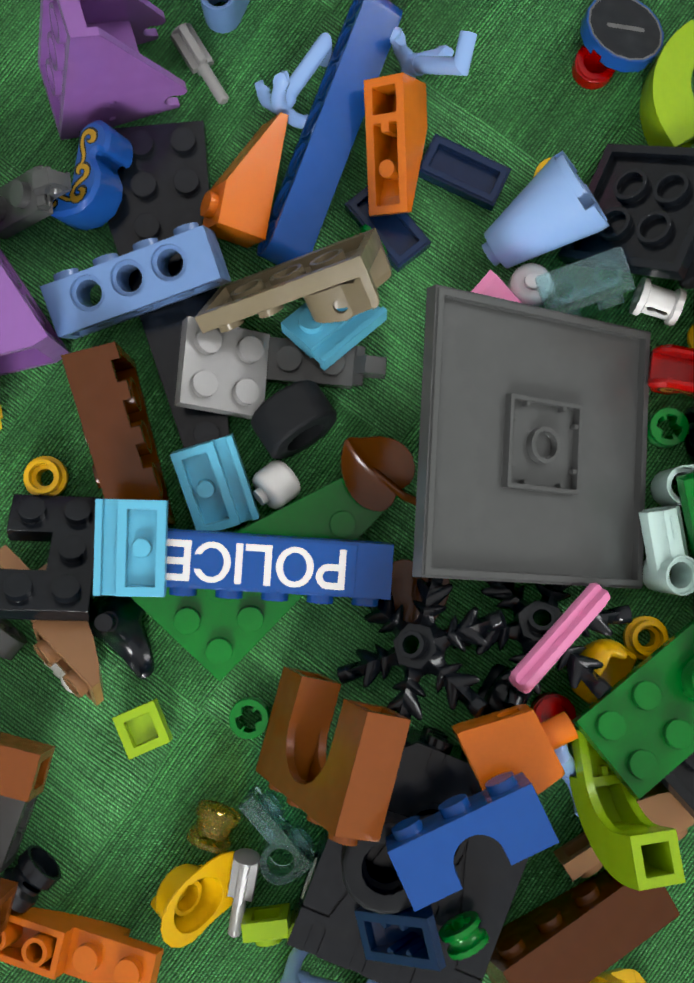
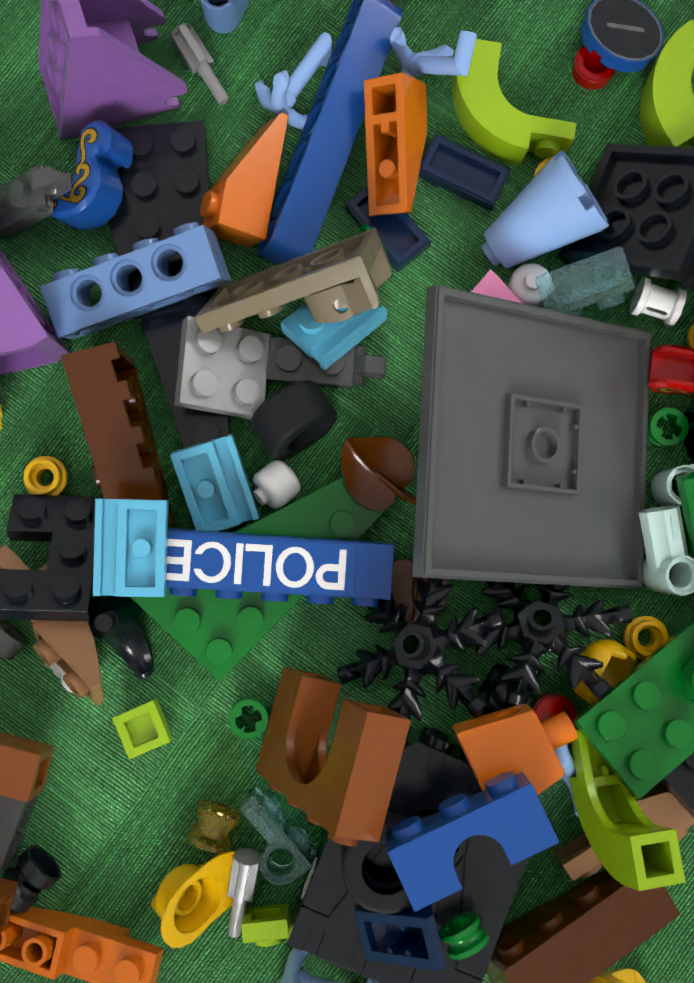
bright pink axle [509,583,610,694] -> none
none -> lime arch [451,39,577,167]

